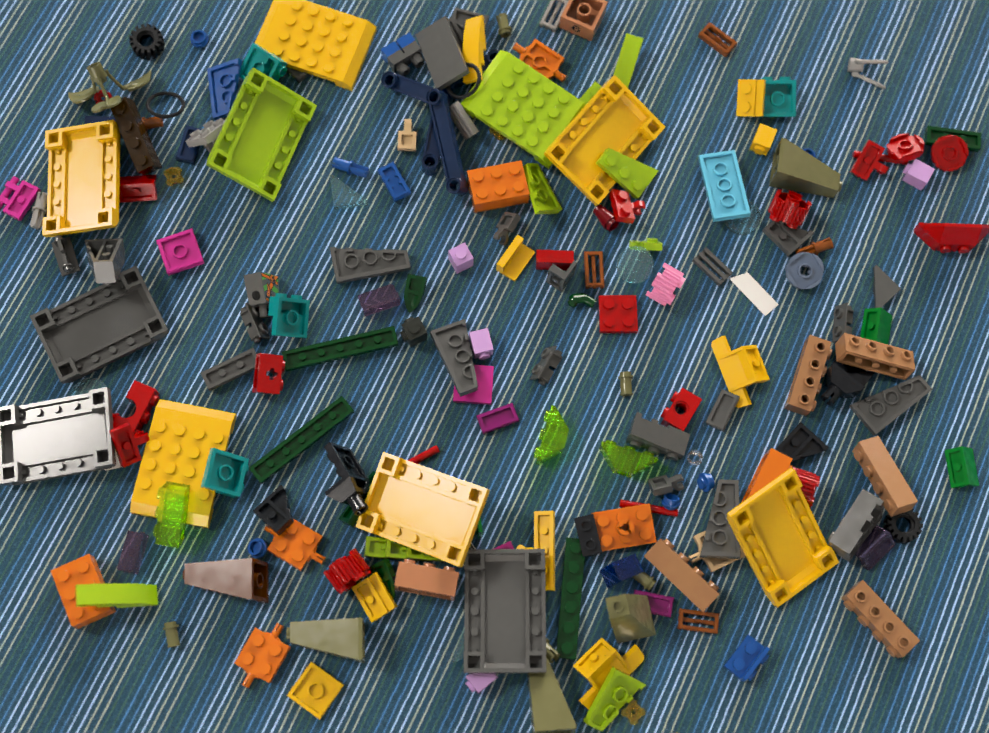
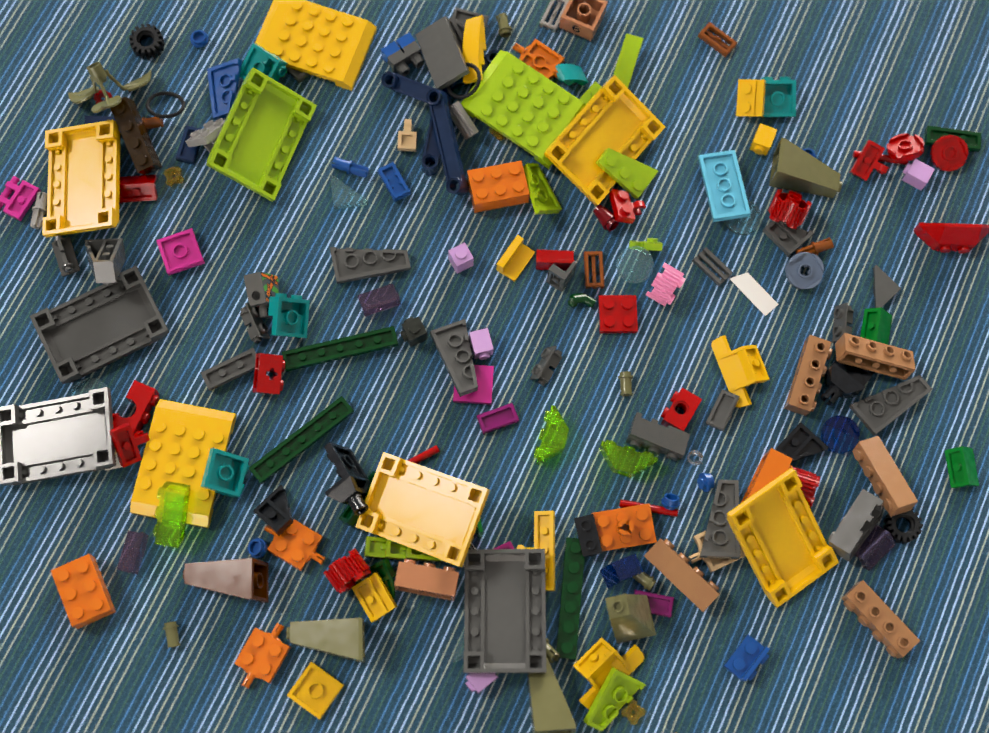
lime slope [75,583,158,608] -> none
dark green plate [404,274,427,313] -> none
dark grey plate [493,212,521,245] -> none
dark grey plate [648,474,684,496] -> none
dark orange tile [677,608,719,634] -> none
light grey plant [847,57,889,89] -> none
none -> teal slope [555,64,588,86]
none -> clear blue tile [821,415,860,454]

